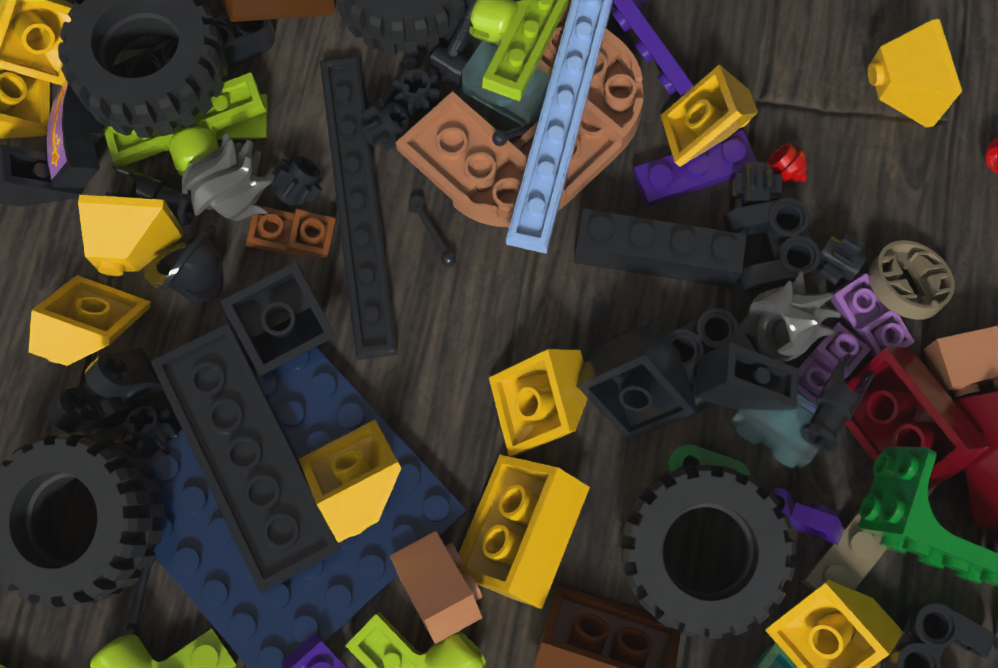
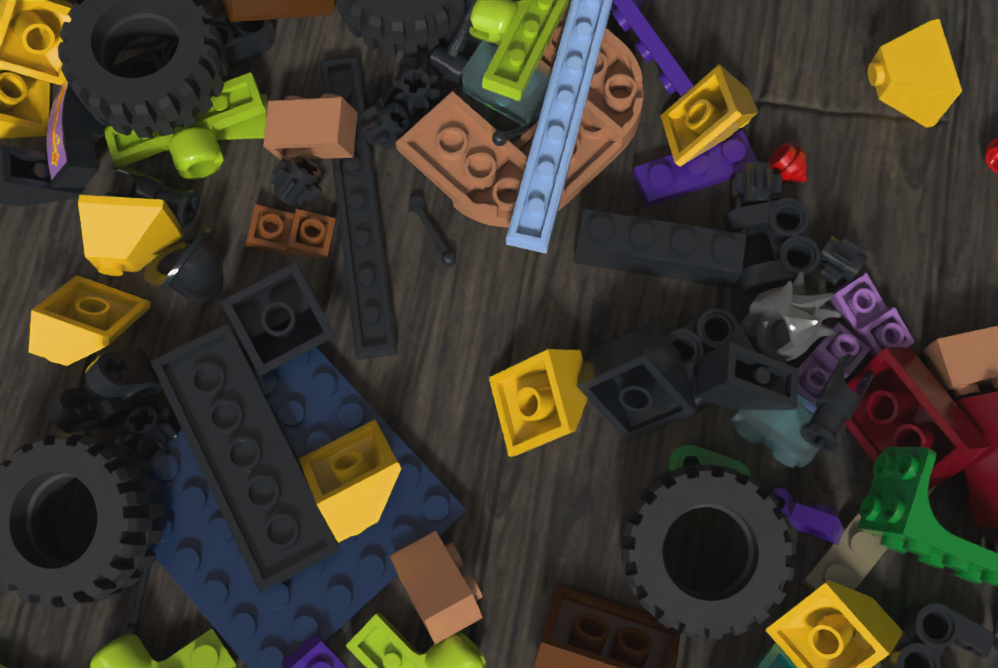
dark grey hair [182,133,275,221] -> none
yellow slope [459,455,590,609] -> none
dark tan piece [869,240,955,320] -> none
none -> nougat piece [263,94,358,160]

